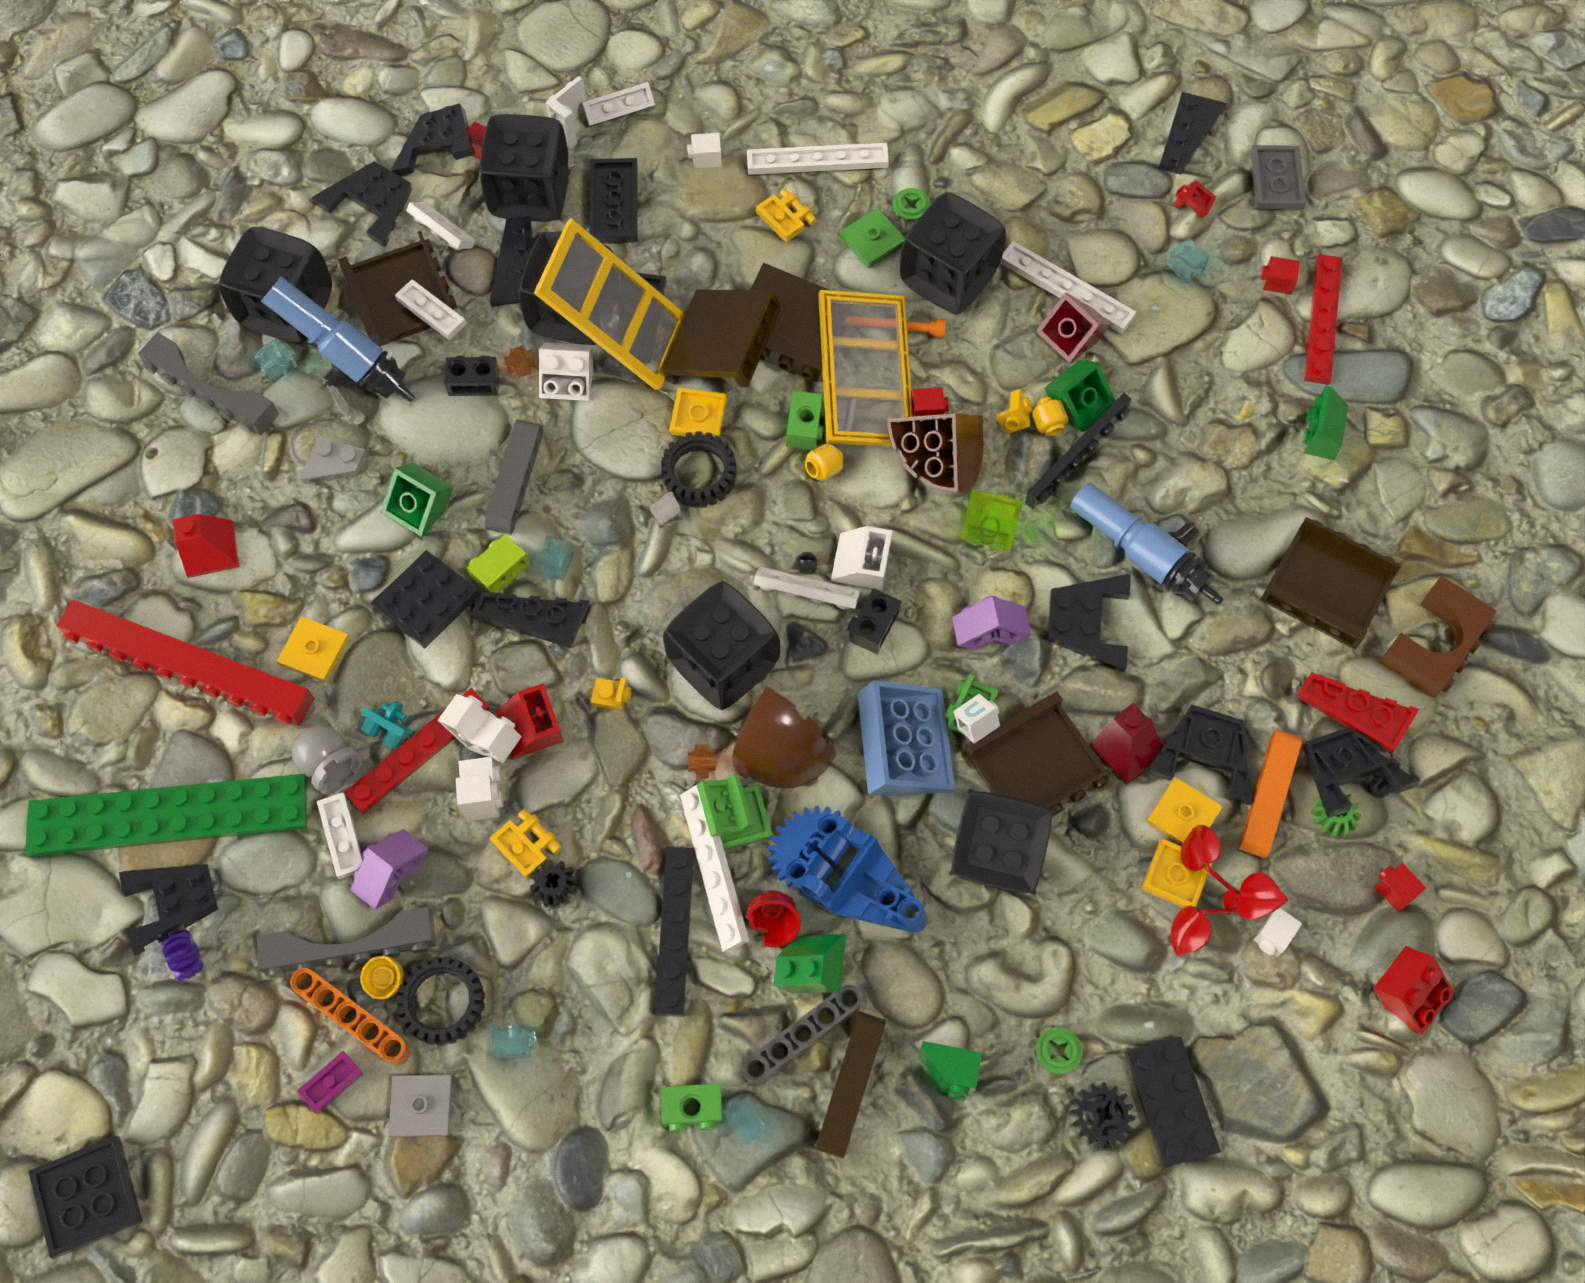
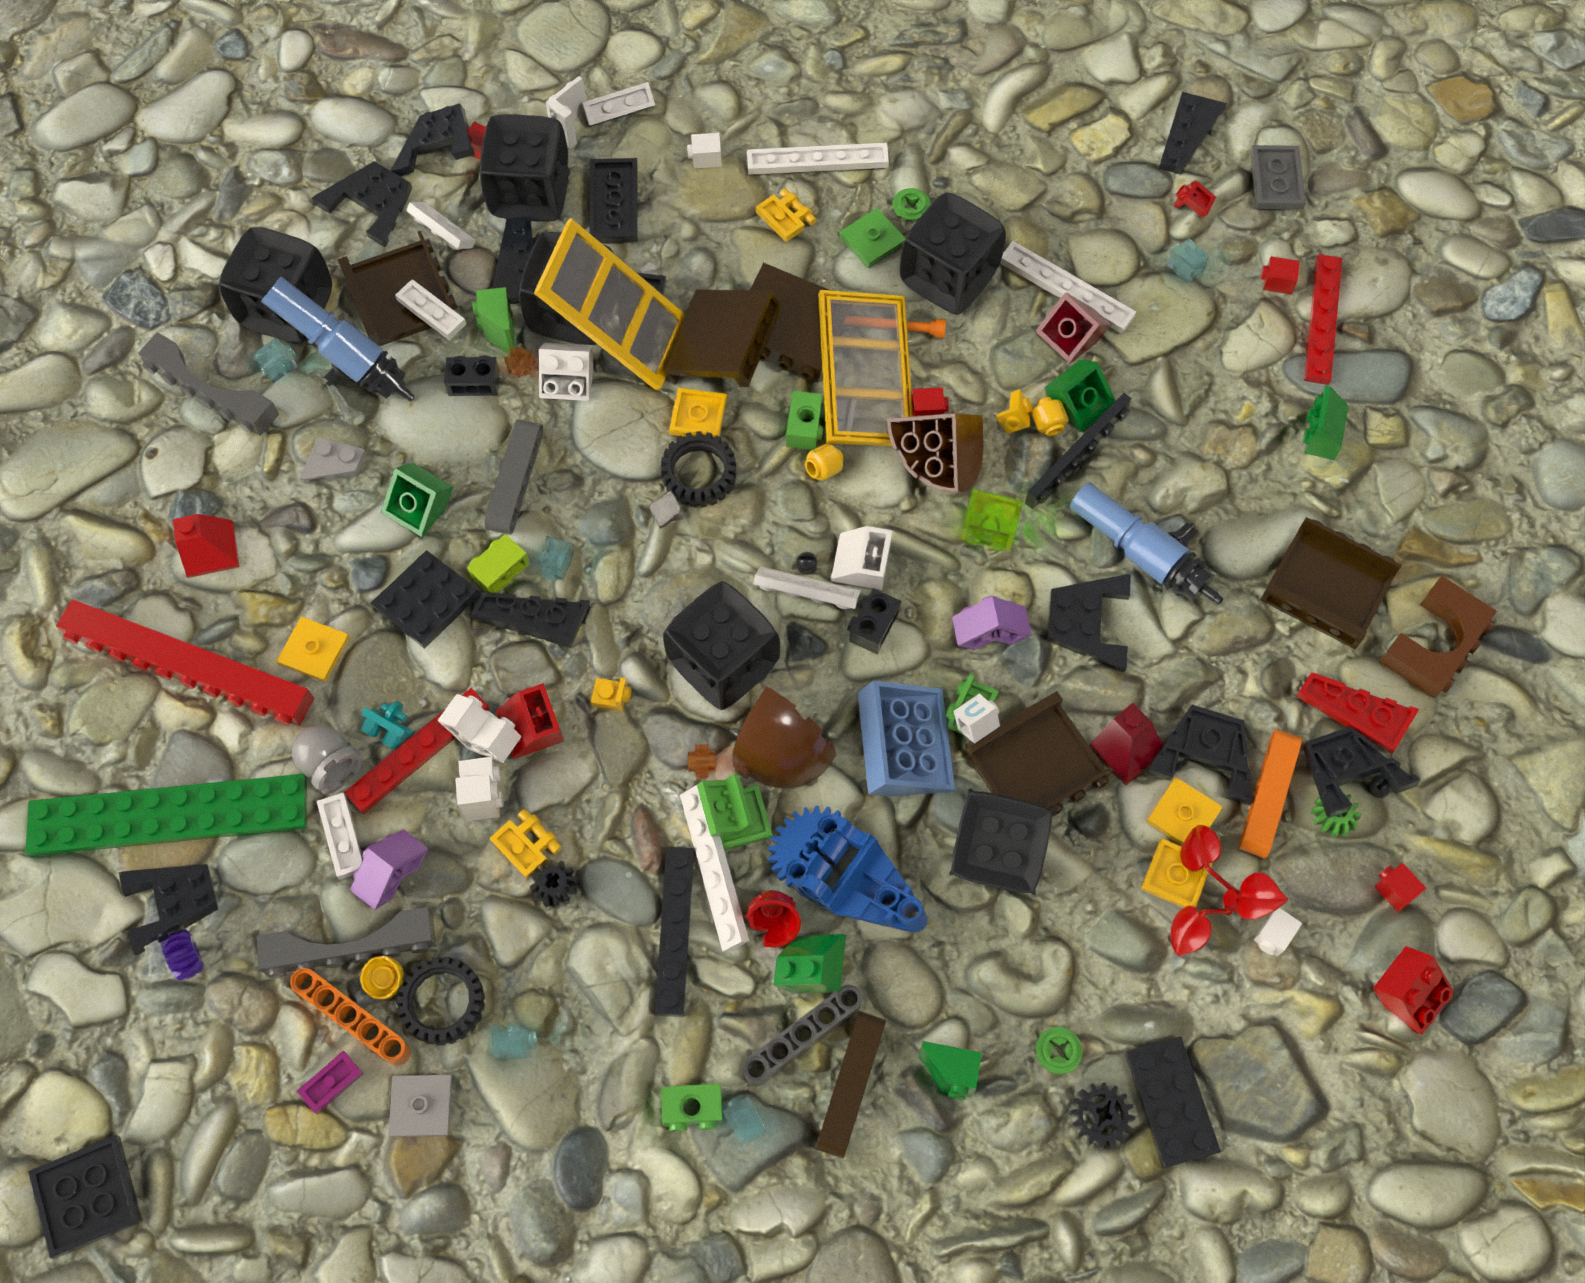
none -> bright green slope [473,287,516,357]

